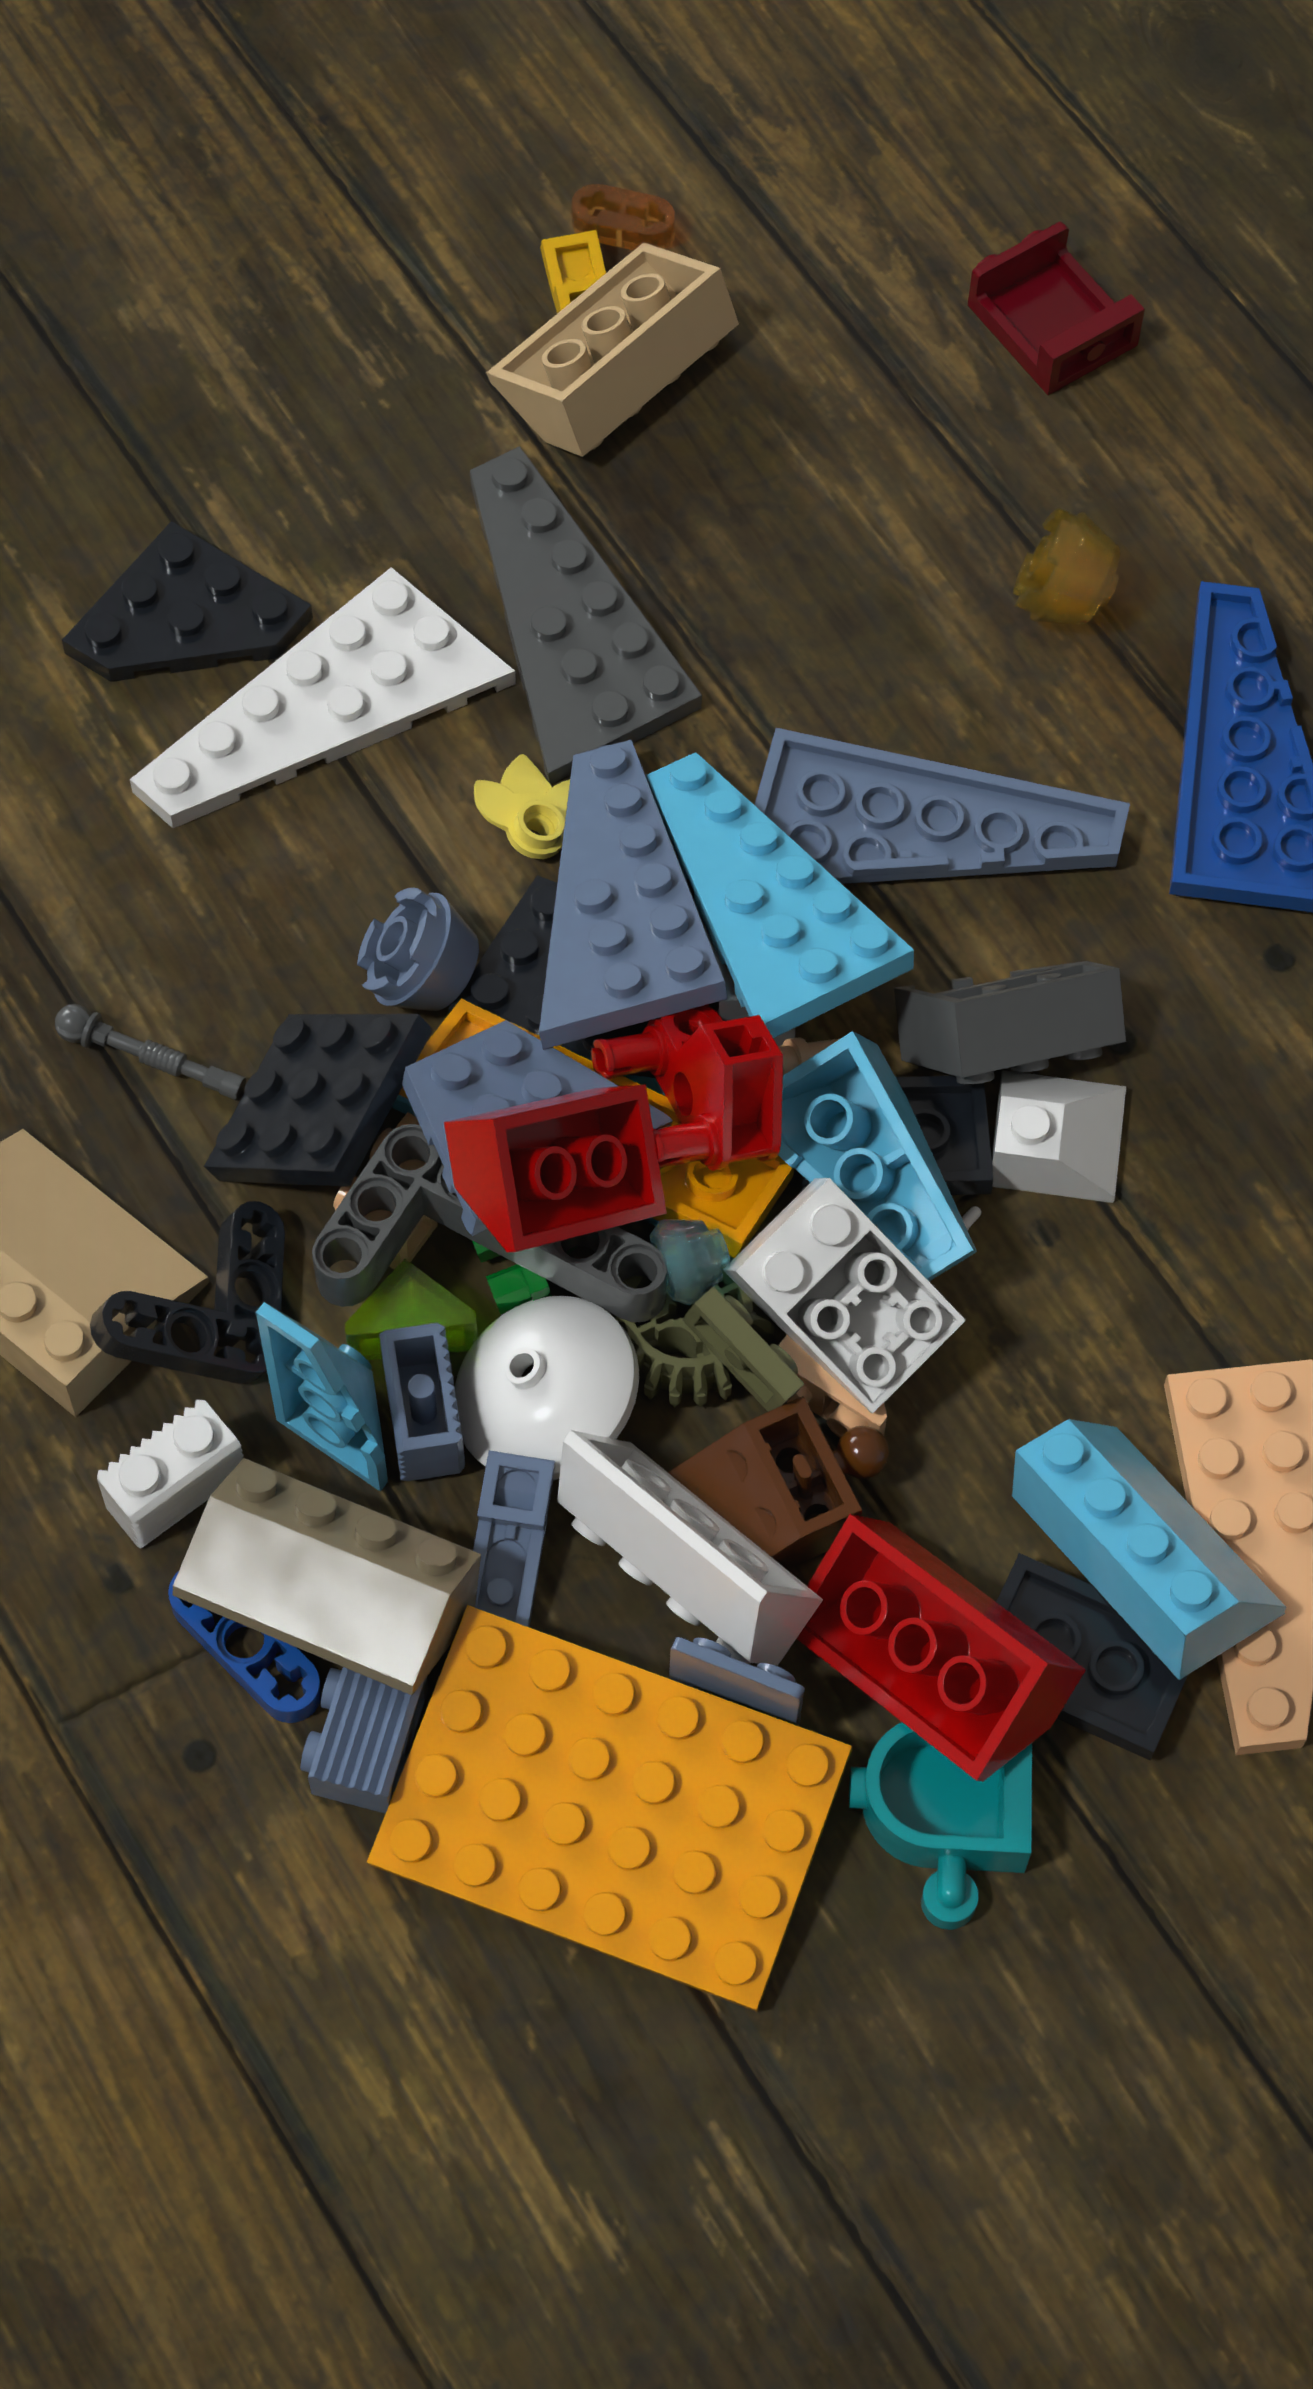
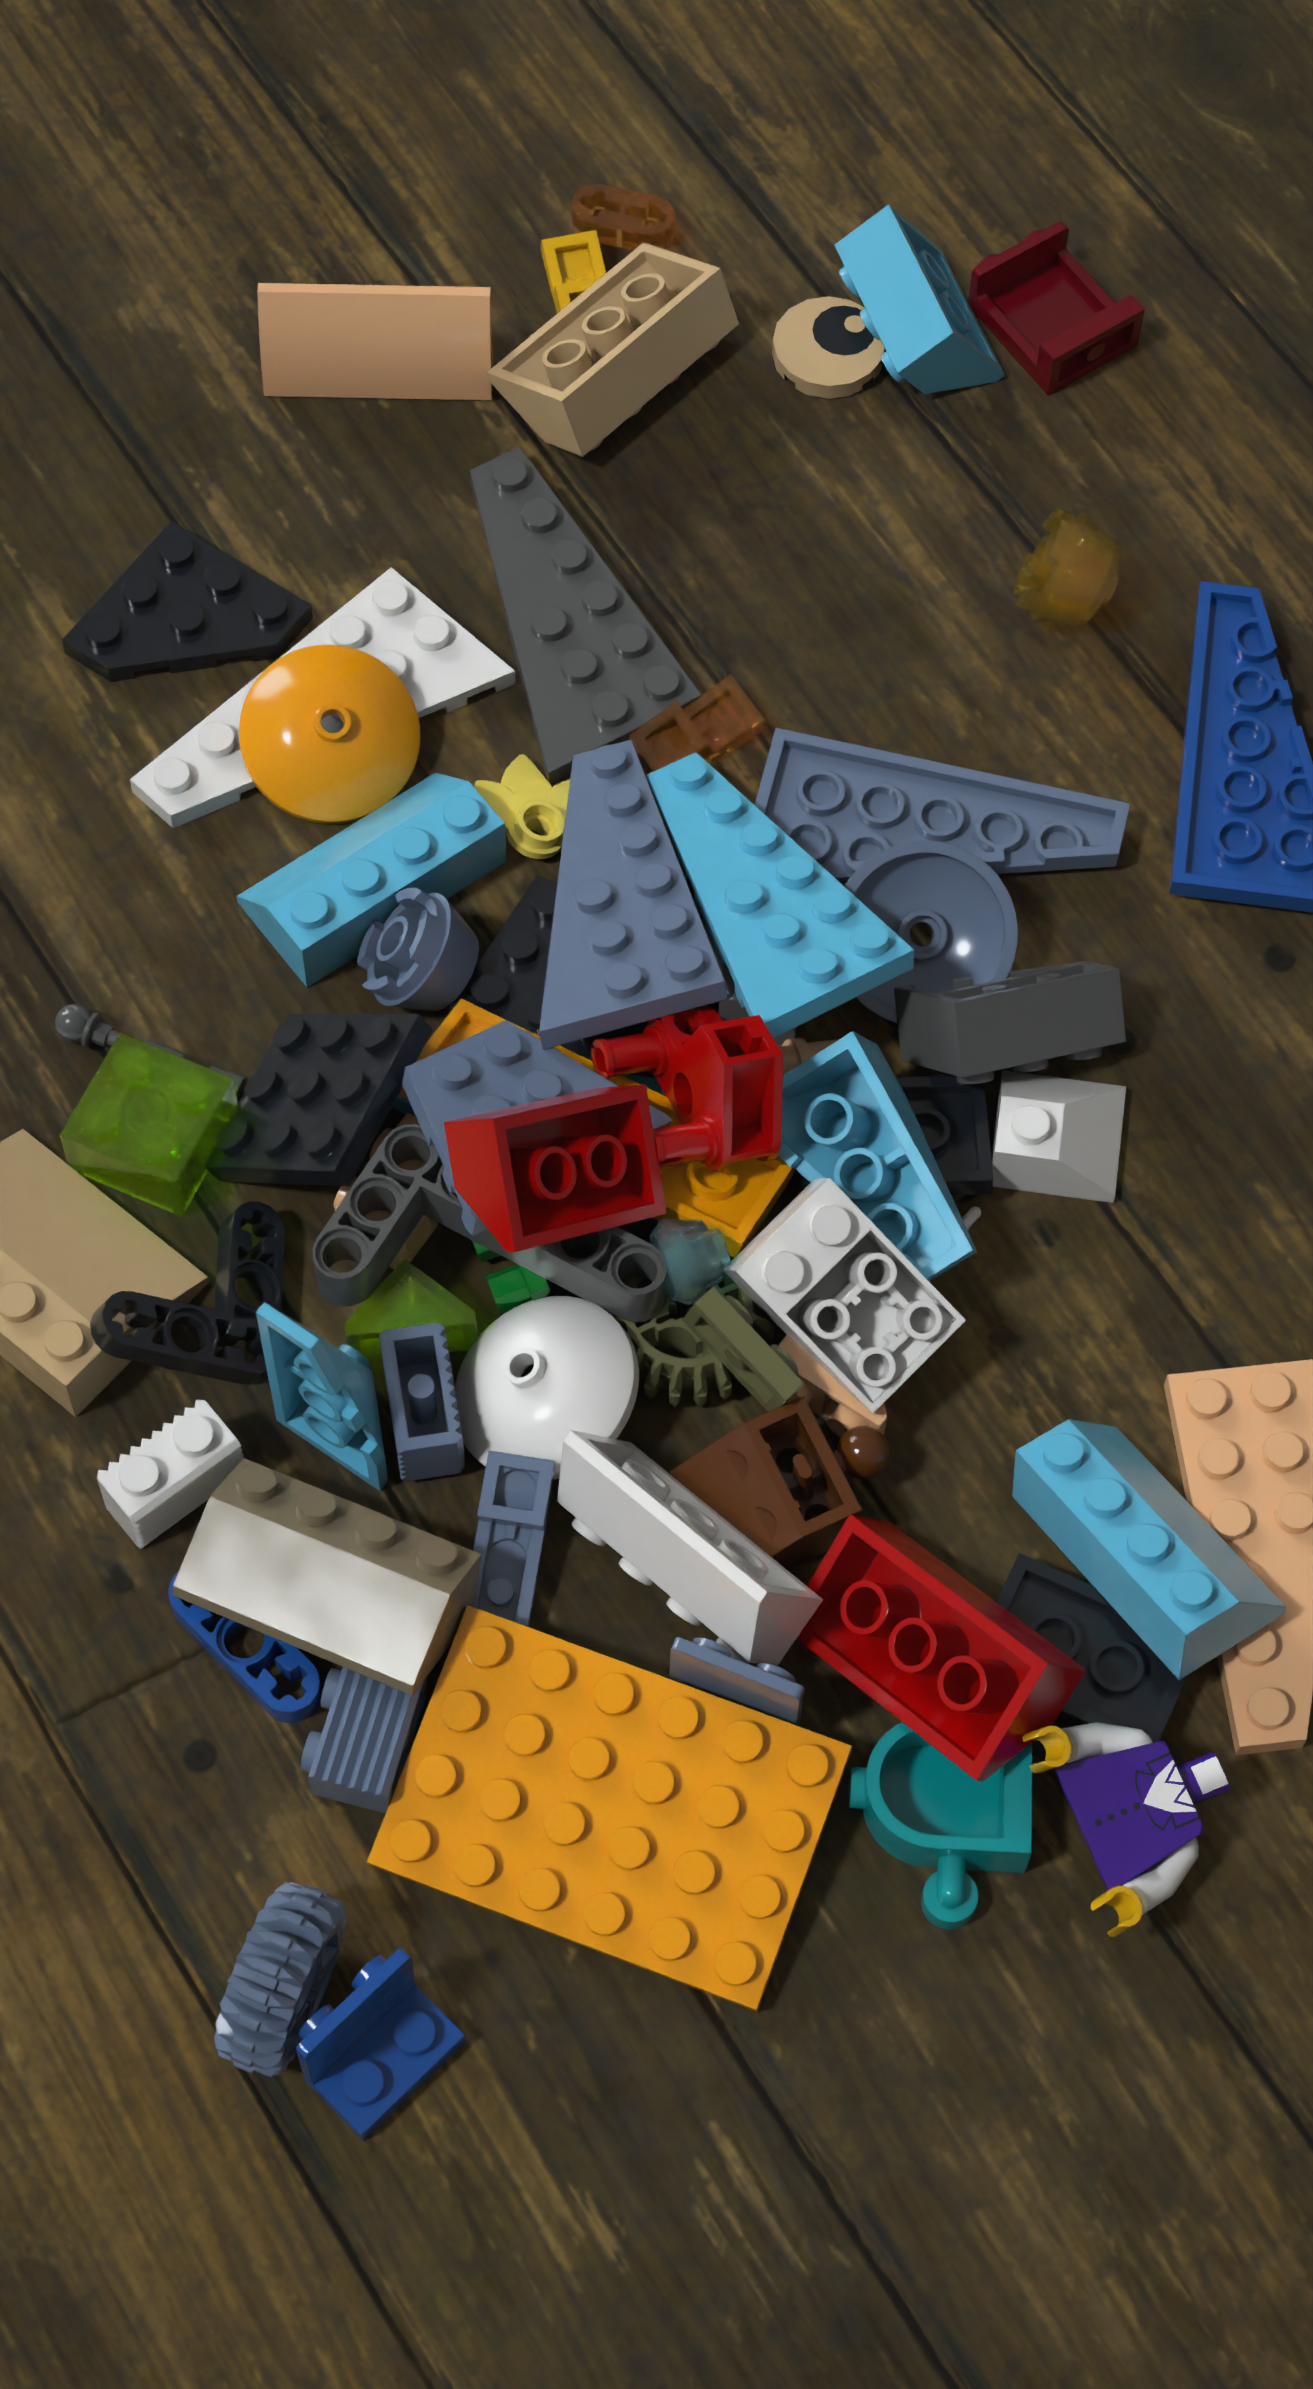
none -> clear neon green brick [60,1033,238,1217]
none -> sand blue gear [214,1882,347,2077]
none -> medium azure slope [236,773,507,988]
none -> light orange dish [239,645,421,824]
none -> light nougat slope [257,283,493,400]
none -> blue bracket [296,1947,466,2141]
none -> clear orange slope [628,675,768,772]
none -> tan tile [772,296,885,399]
none -> medium azure slope [834,204,1005,394]
none -> sand blue dish [844,840,1018,1023]
none -> torso [1022,1722,1230,1937]

